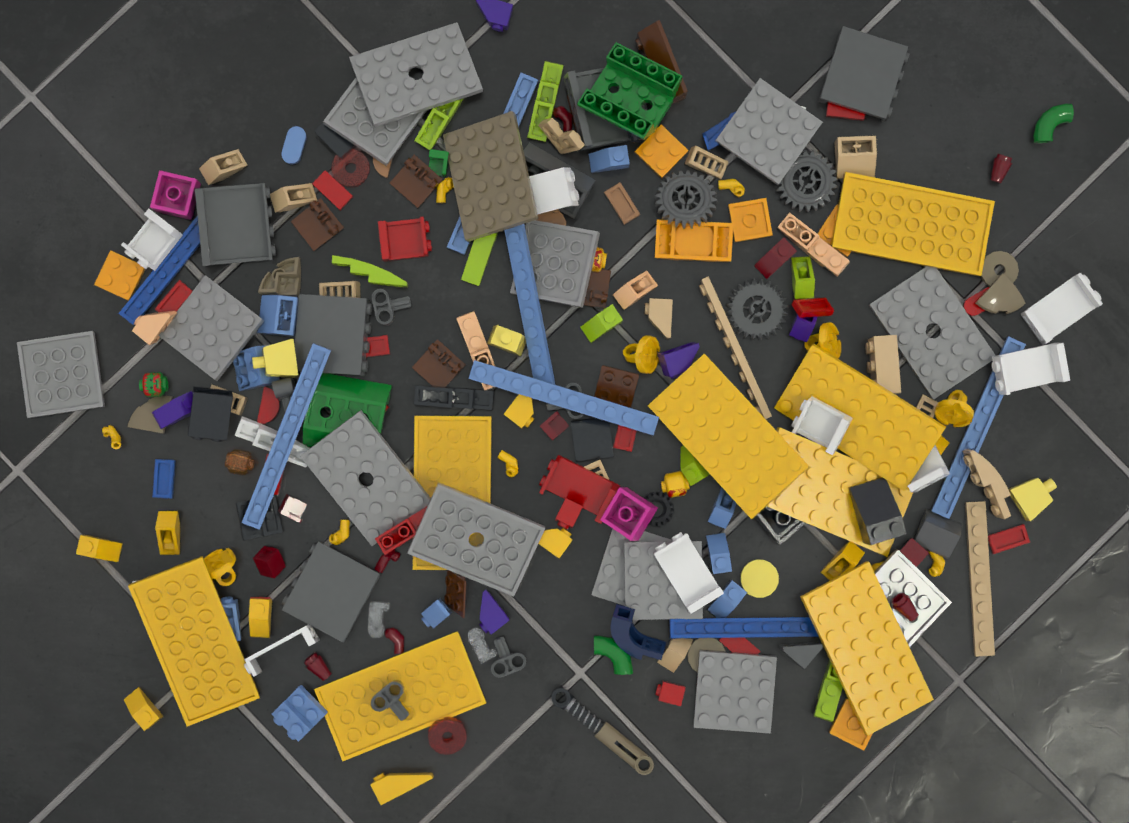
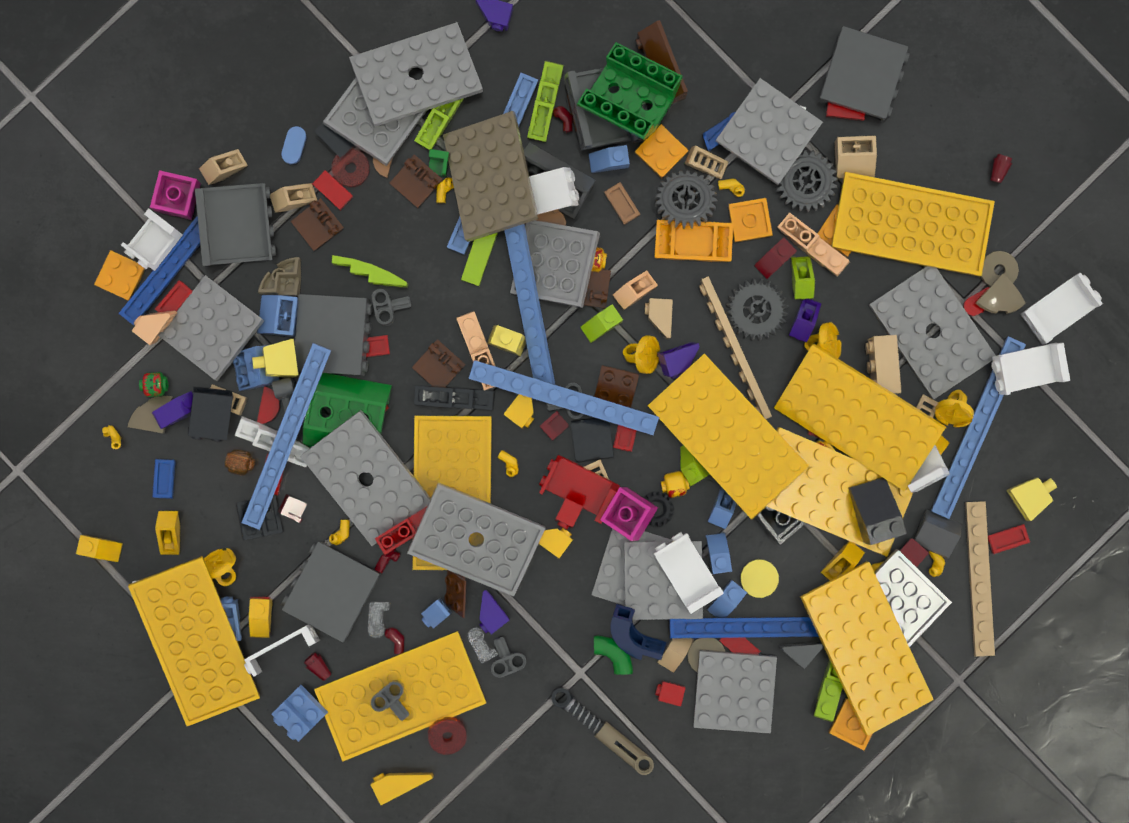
light grey plate [17,331,105,418] -> none
yellow slope [124,687,163,731] -> none
dark red panel [253,546,286,579] -> none
tan slope [319,281,361,298] -> none
red panel [378,216,432,262] -> none
tan plate [538,118,585,154] -> none
white panel [791,396,853,455] -> none
red tile [792,298,834,318] -> none
dark red cone [892,593,919,621] -> none
tan slope [962,449,1011,519] -> none
green cylinder [1033,104,1074,143] -> none

